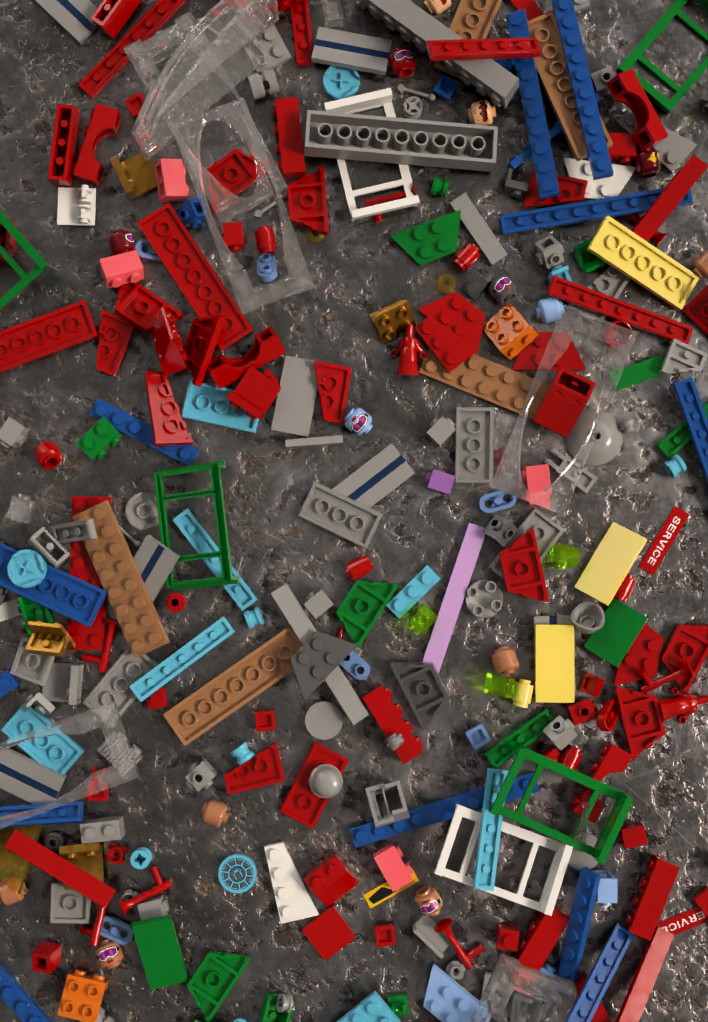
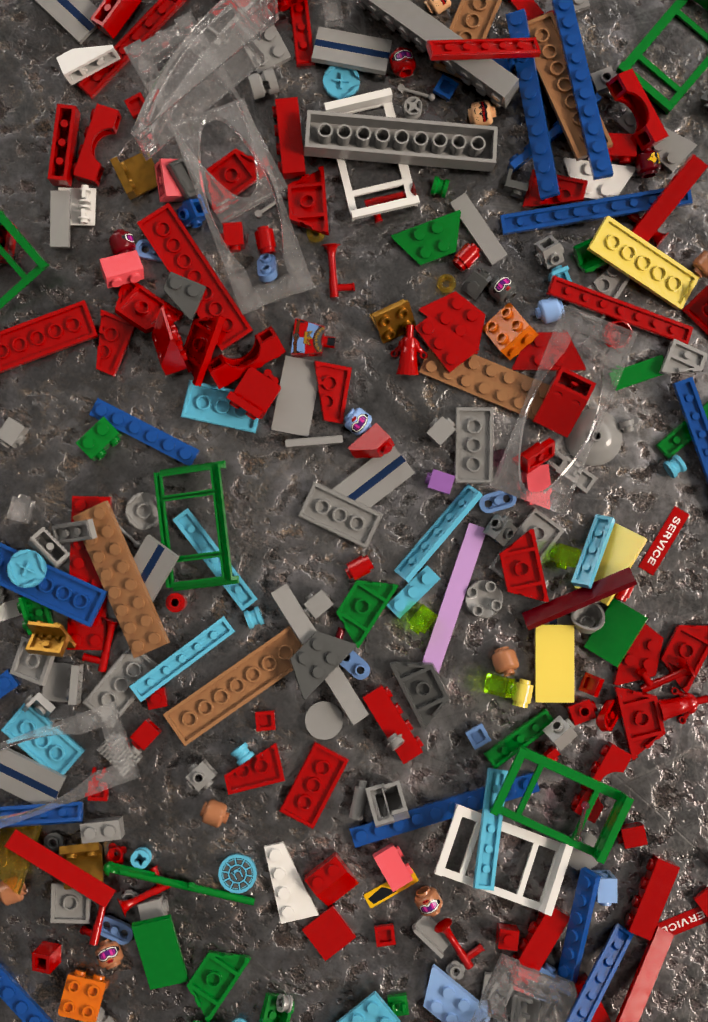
red head [34,441,62,470] -> none
wing [144,372,193,446] -> none
light grey helmet [309,764,343,798] -> none
red brick [558,744,582,770] -> none
none -> light grey tile [50,190,71,248]
none -> white slope [56,45,121,85]
none -> green bar [103,861,255,906]
none -> red brick [130,718,162,750]
none -> dark grey wing [163,272,206,322]
none -> dark grey tile [167,157,203,200]
none -> torso [291,318,336,358]
none -> red piece [321,243,355,298]
none -> slope [348,423,395,458]
none -> light grey cylinder [349,779,367,820]
none -> medium azure plate [394,484,483,583]
none -> red panel [512,437,555,474]
none -> dark red tile [522,567,637,630]
none -> medium azure plate [571,514,615,589]

